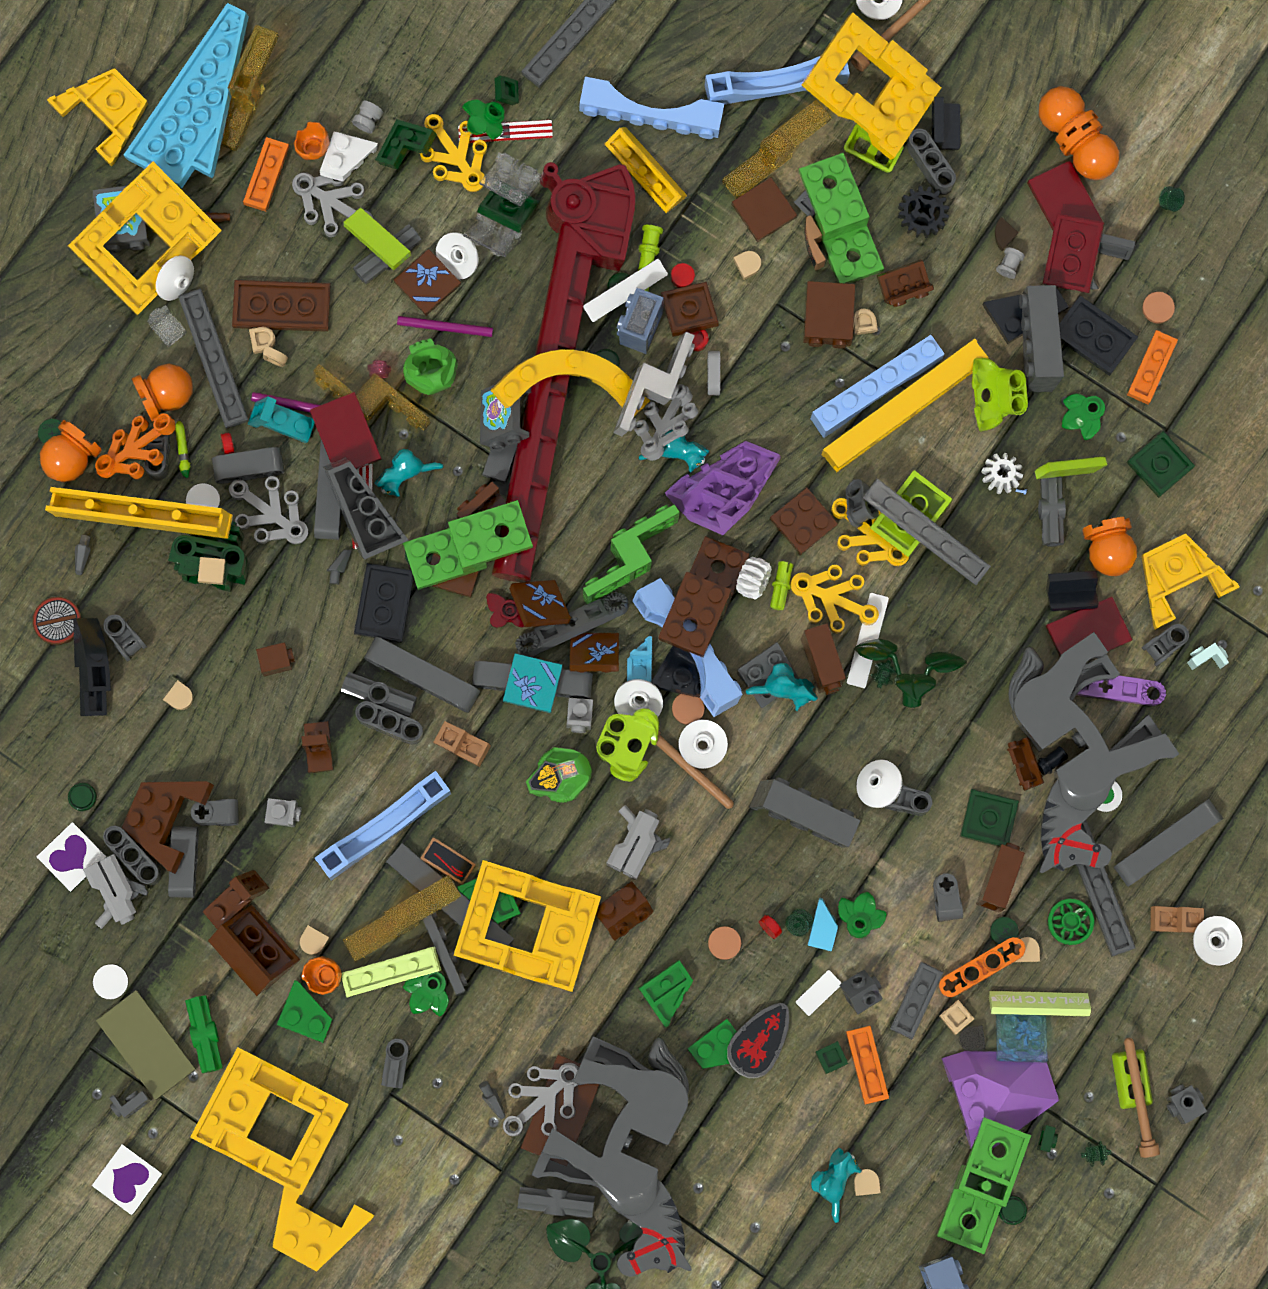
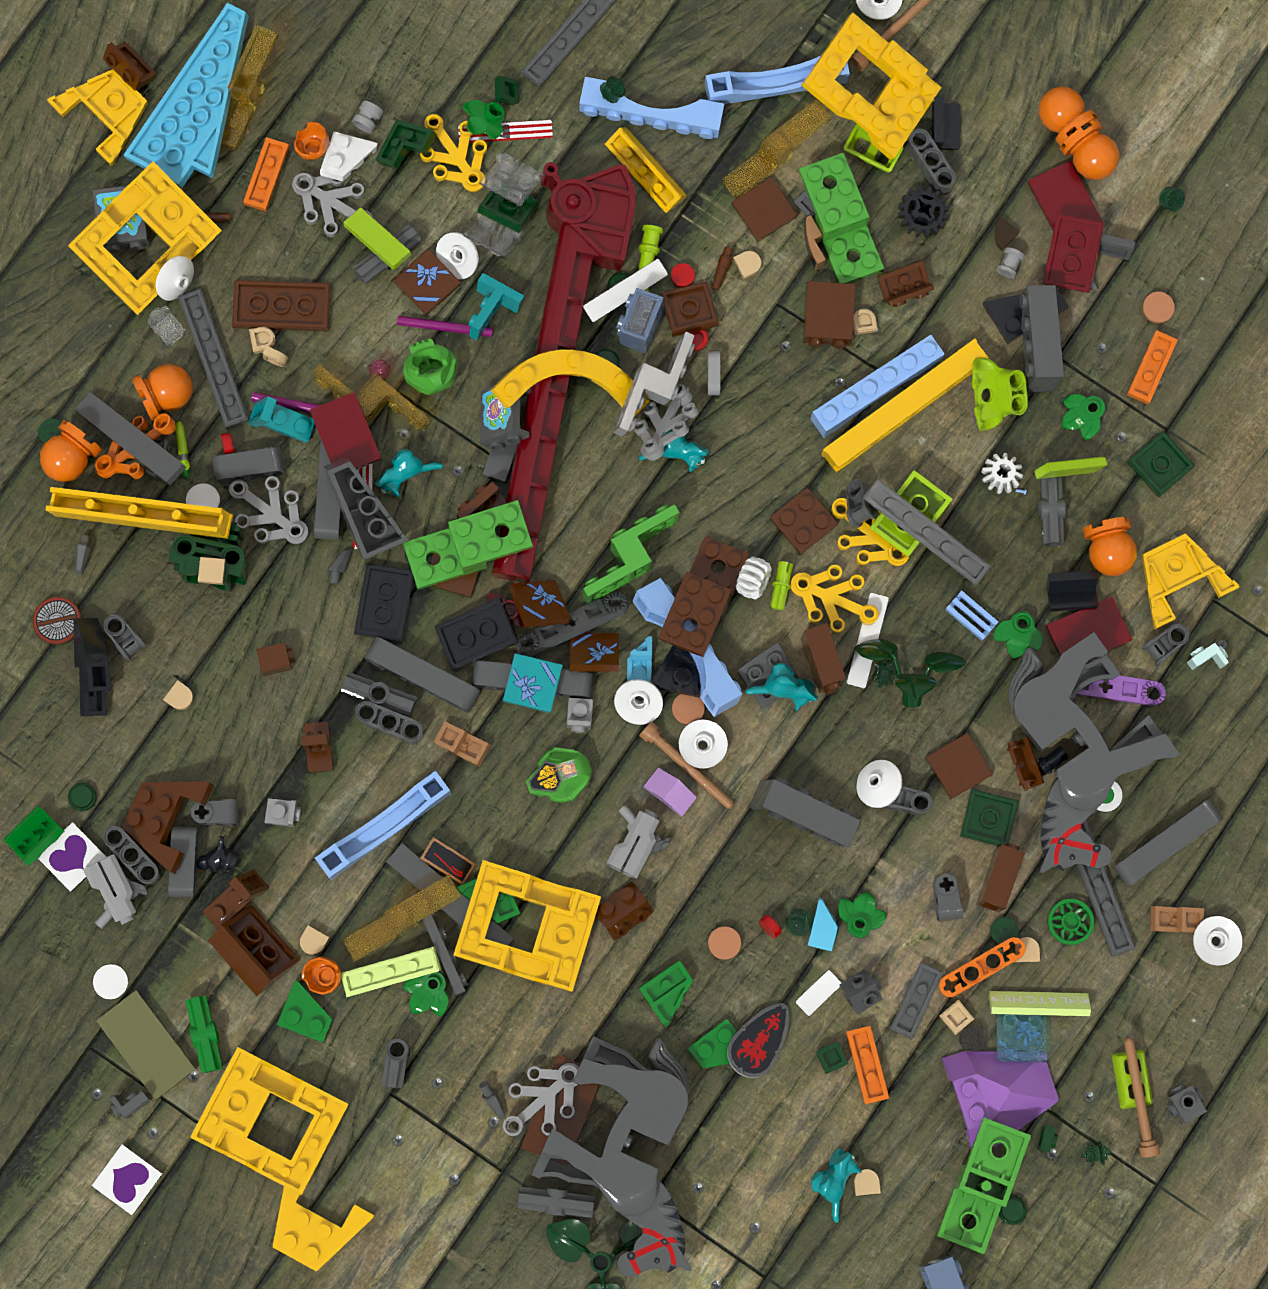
lime piece [596,708,659,782] -> none
medium lavender wedge [665,441,781,535] -> none
black plate [1059,296,1138,376] -> none
none -> green bracket [3,806,65,866]
none -> dark grey tile [74,392,186,485]
none -> reddish brown bracket [103,41,157,91]
none -> black animal [196,836,239,872]
none -> black tile [434,597,519,671]
none -> teal bracket [468,273,524,341]
none -> clear green wheel [600,76,626,103]
none -> lavender slope [643,768,697,817]
none -> reddish brown animal [711,247,734,291]
none -> reddish brown tile [925,733,993,800]
none -> light blue tile [945,591,998,641]
none -> green plate [993,611,1042,659]

